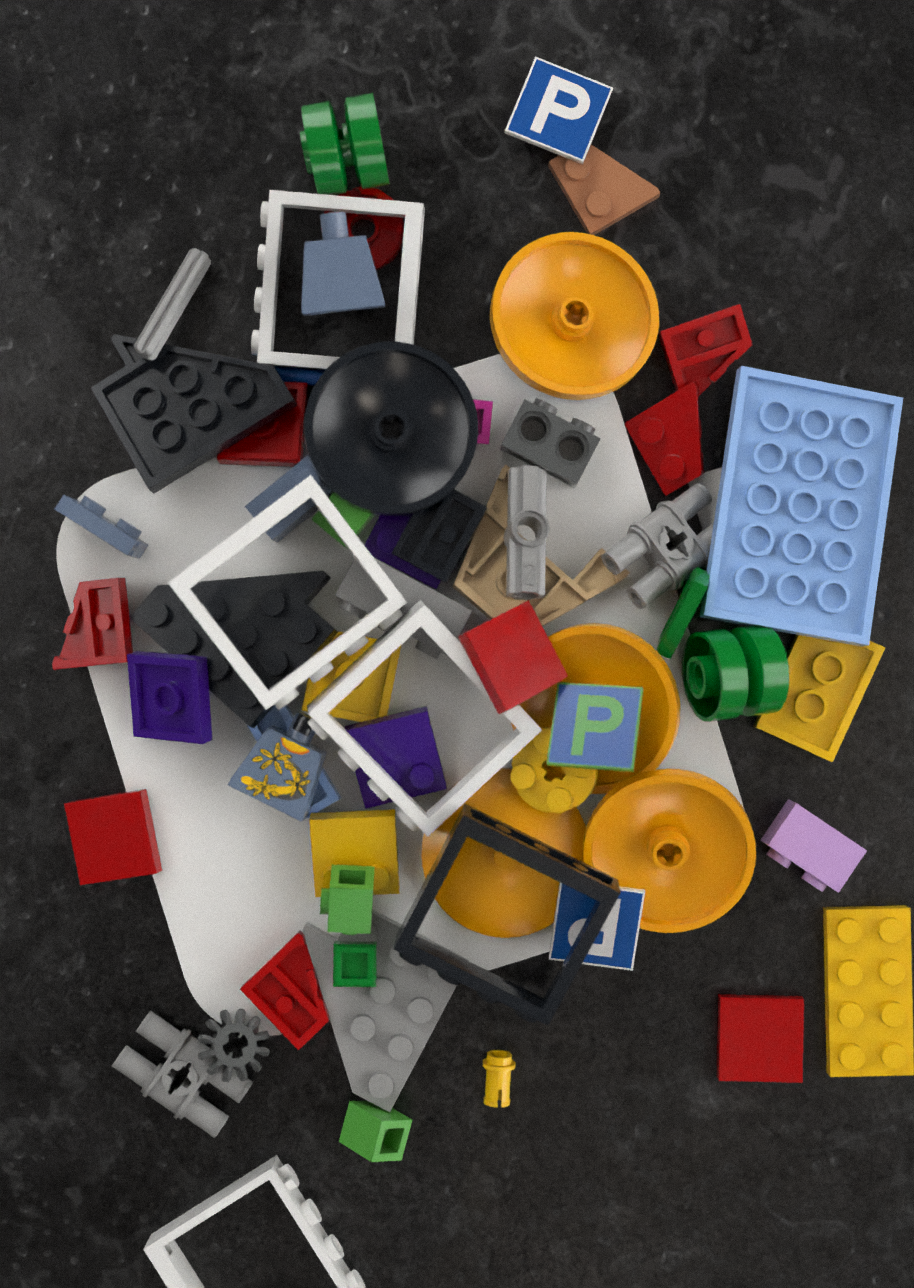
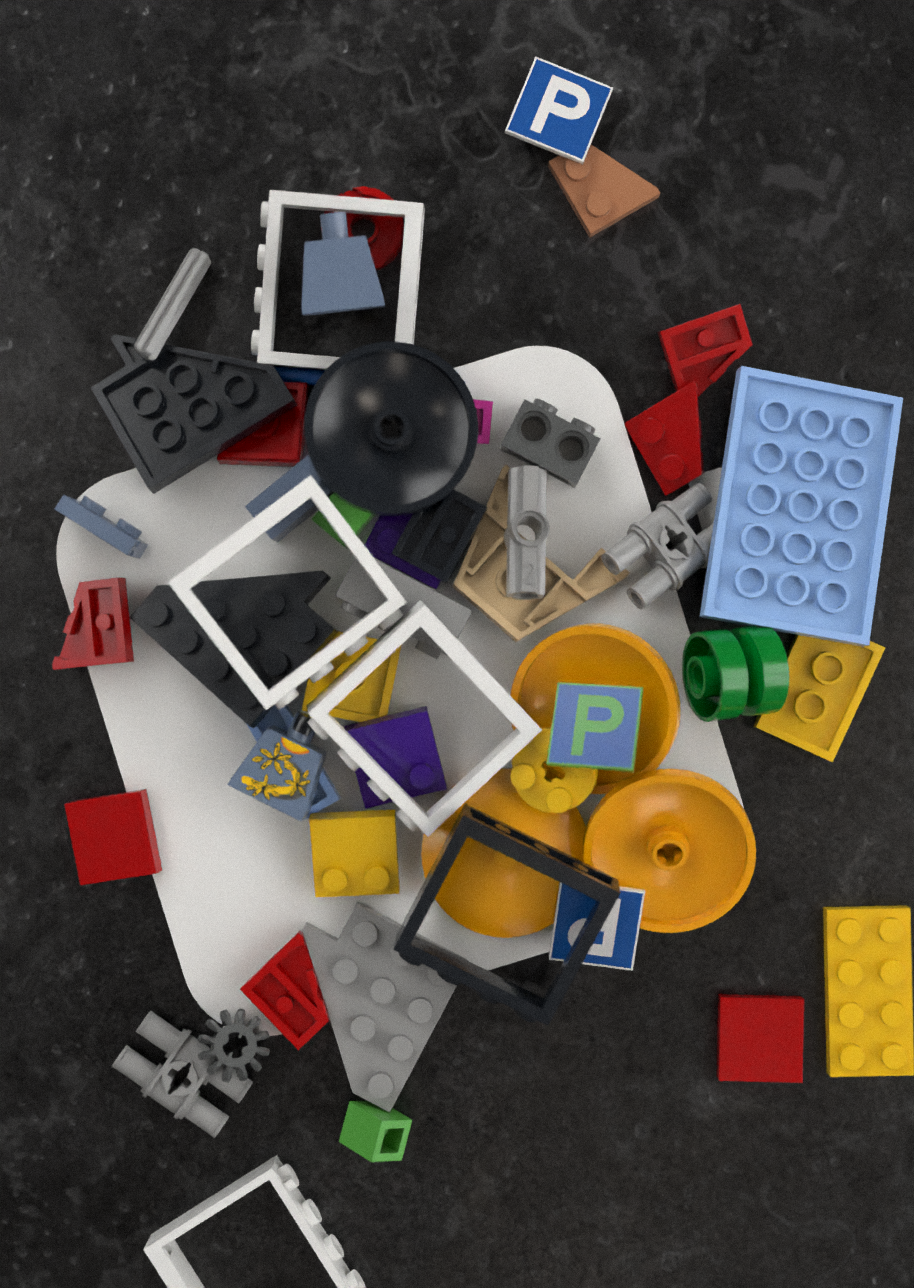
dark purple plate [127,651,213,744] -> none
green wheel [300,93,390,195] -> none
bright green brick [320,864,375,935] -> none
green tile [333,941,377,987] -> none
red tile [458,600,568,715] -> none
yellow pin [483,1050,516,1108] -> none
light orange dish [490,232,659,400] -> none
green tile [656,567,709,660] -> none
lavender brick [761,799,867,893] -> none

